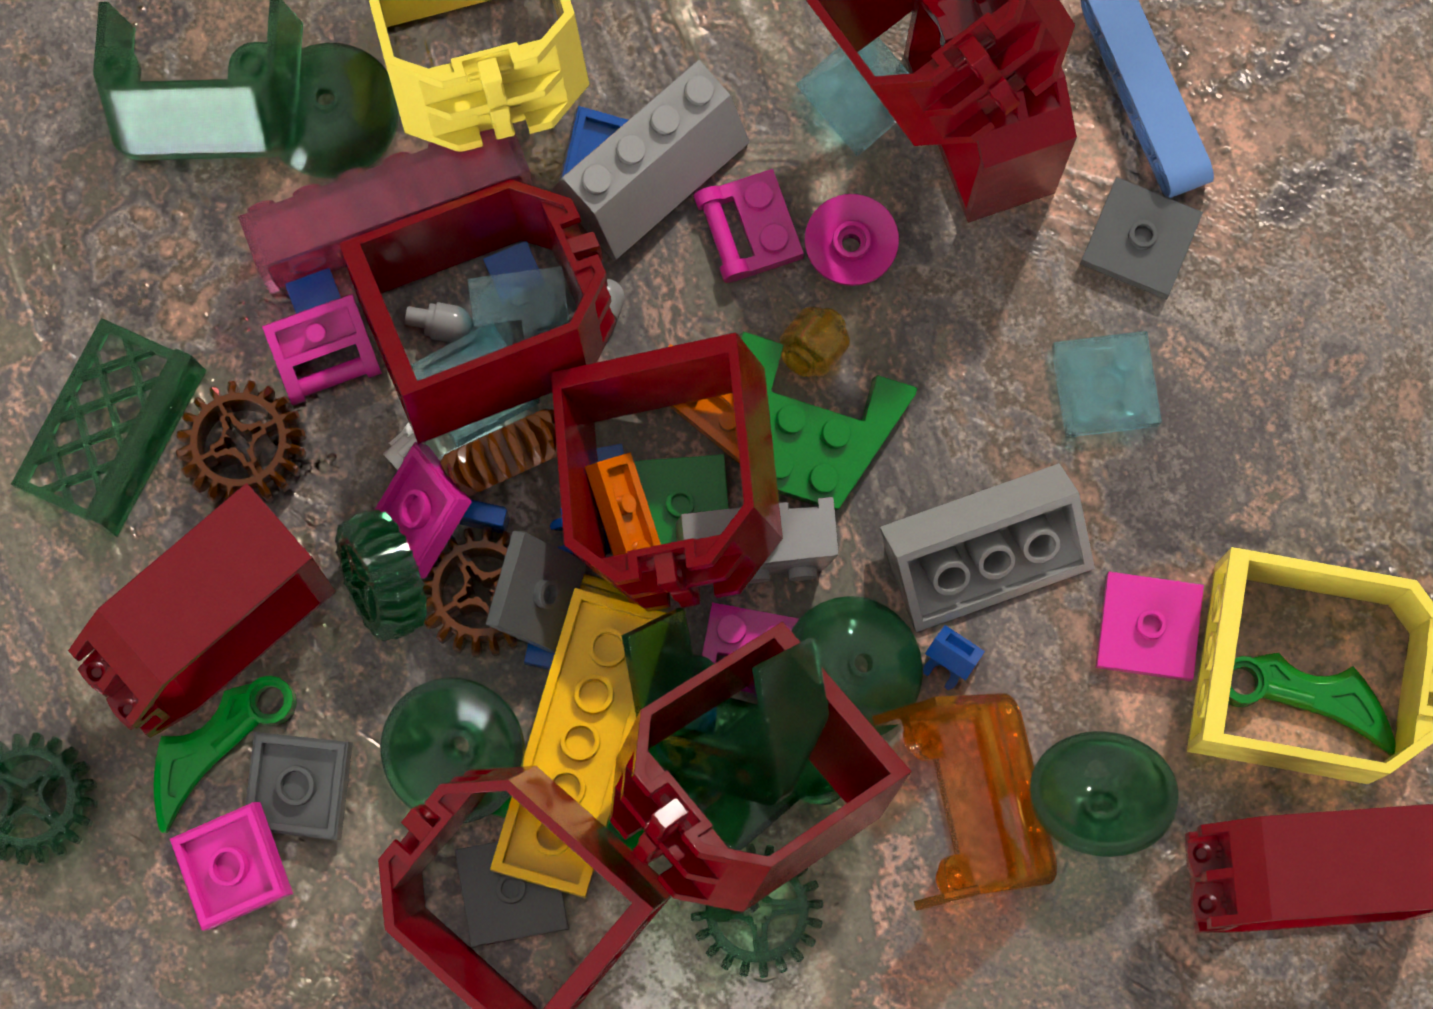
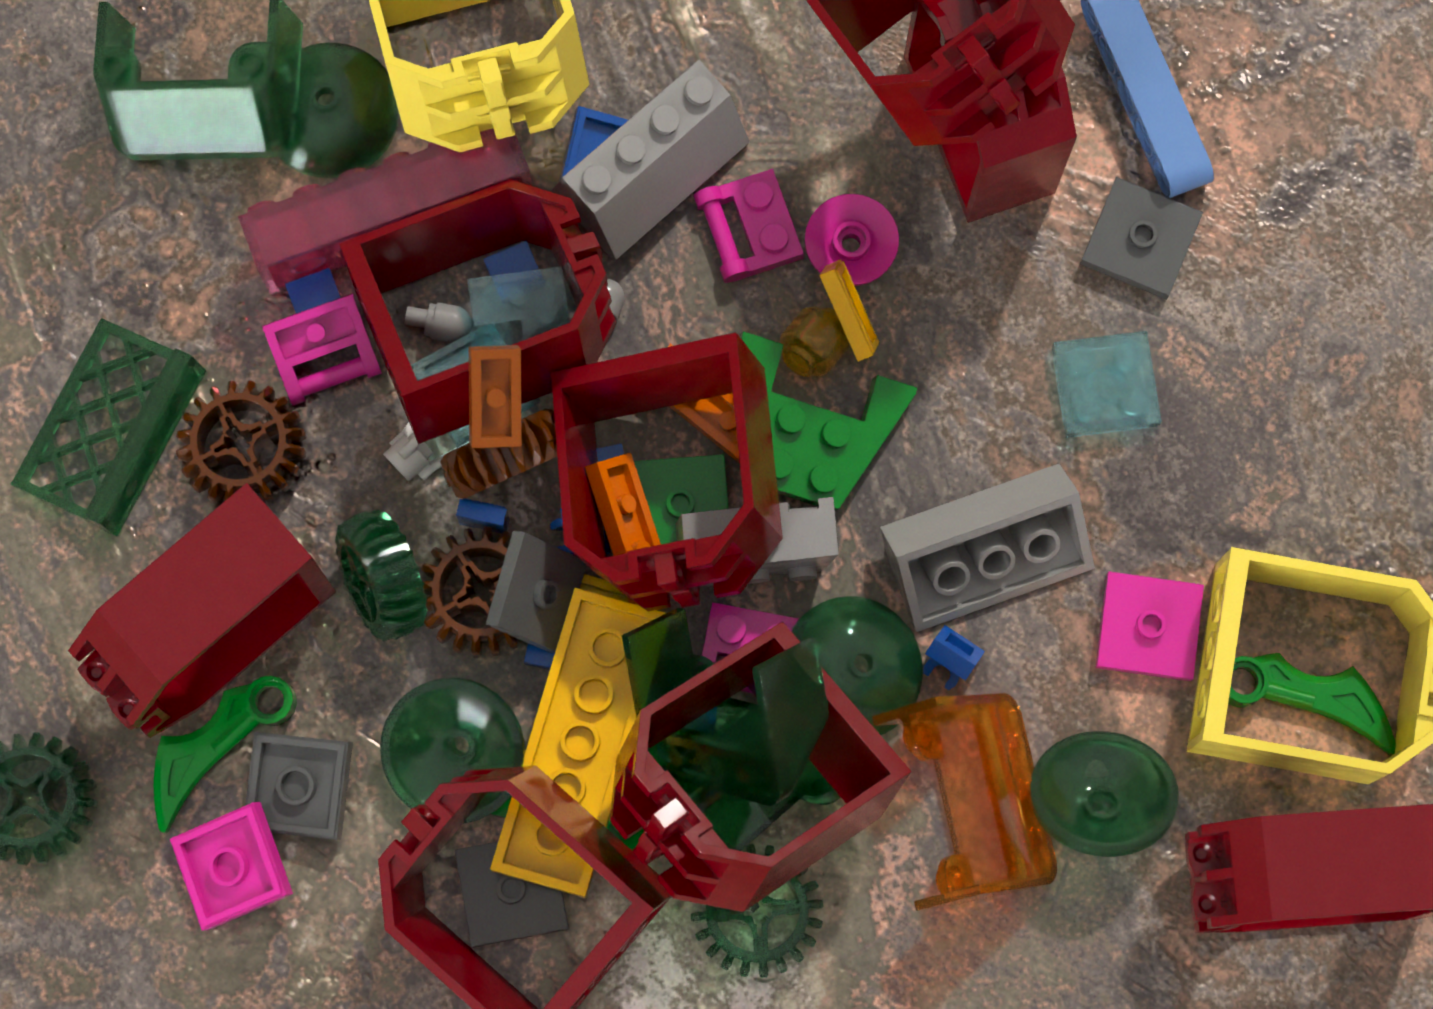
dark pink plate [369,442,472,579] -> none
clear light blue plate [796,37,910,156] -> none
none -> dark orange plate [468,345,522,448]
none -> yellow tile [819,259,879,362]

